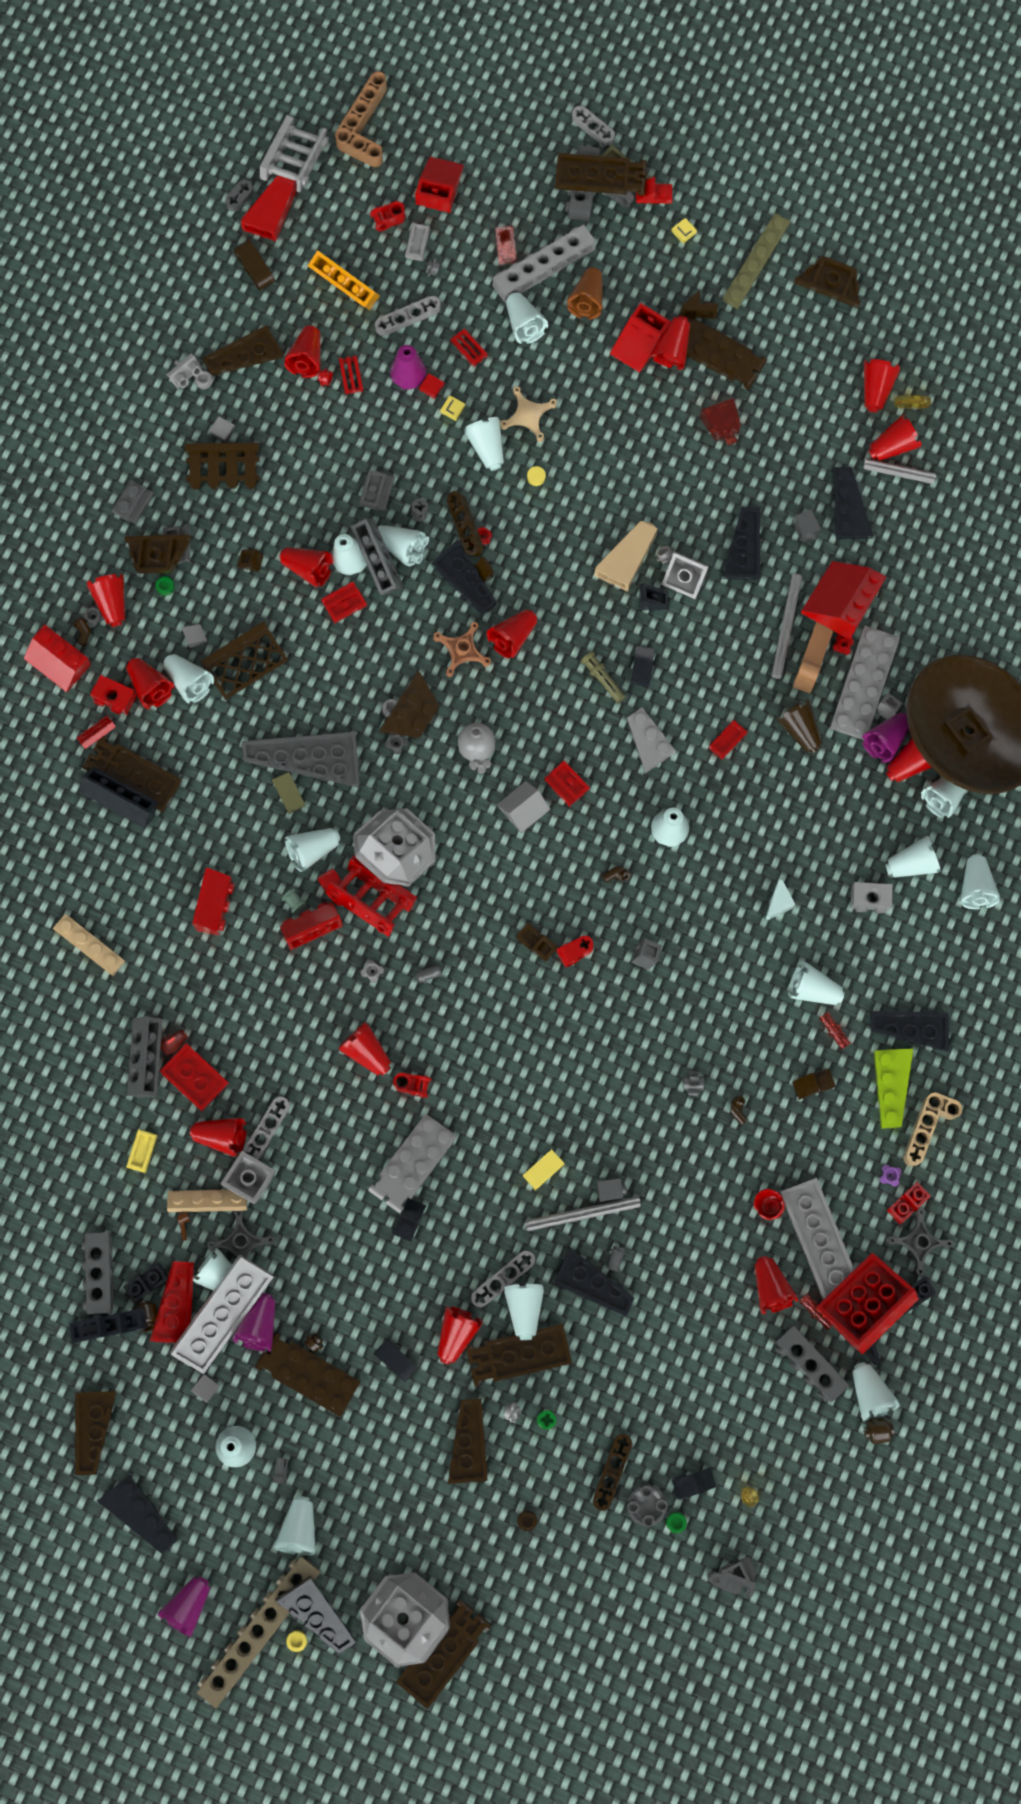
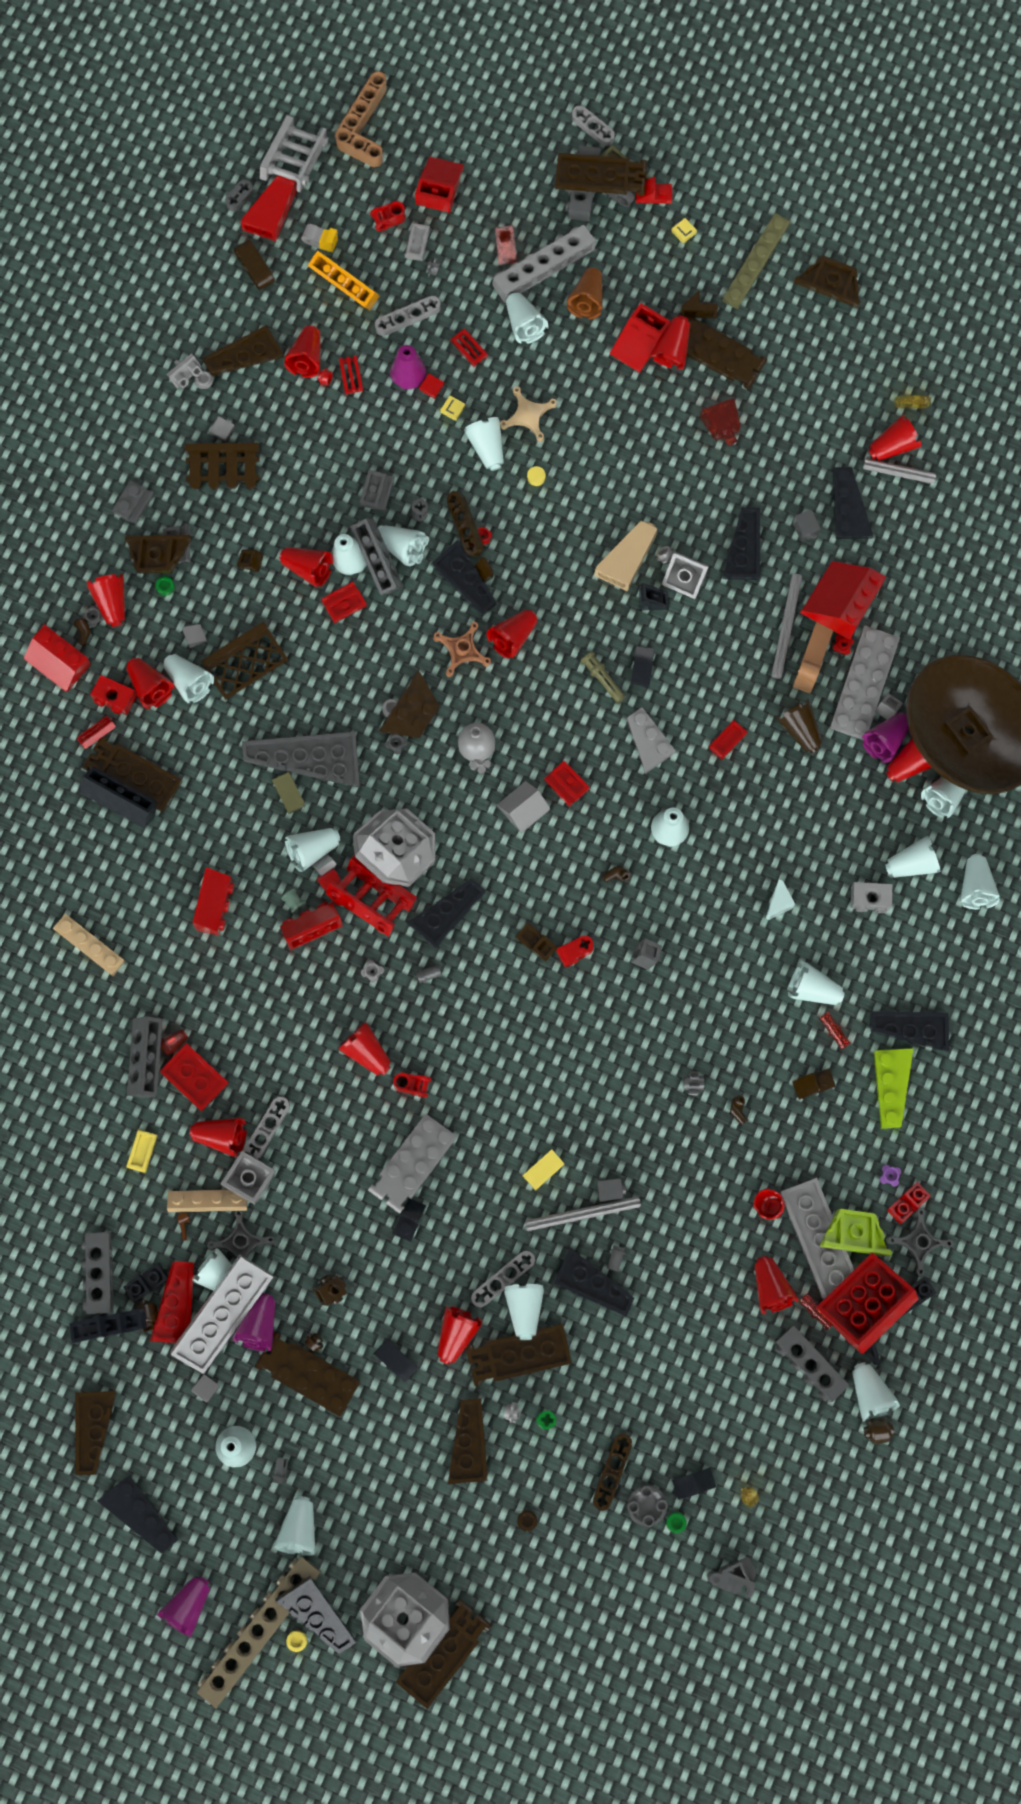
red cone [864,359,900,413] -> none
tan beam [903,1093,963,1167] -> none
none -> leg [301,224,338,253]
none -> light grey tile [312,854,336,875]
none -> dark brown brick [312,1274,347,1306]
none -> black wing [407,878,486,949]
none -> lime wing [820,1209,892,1256]

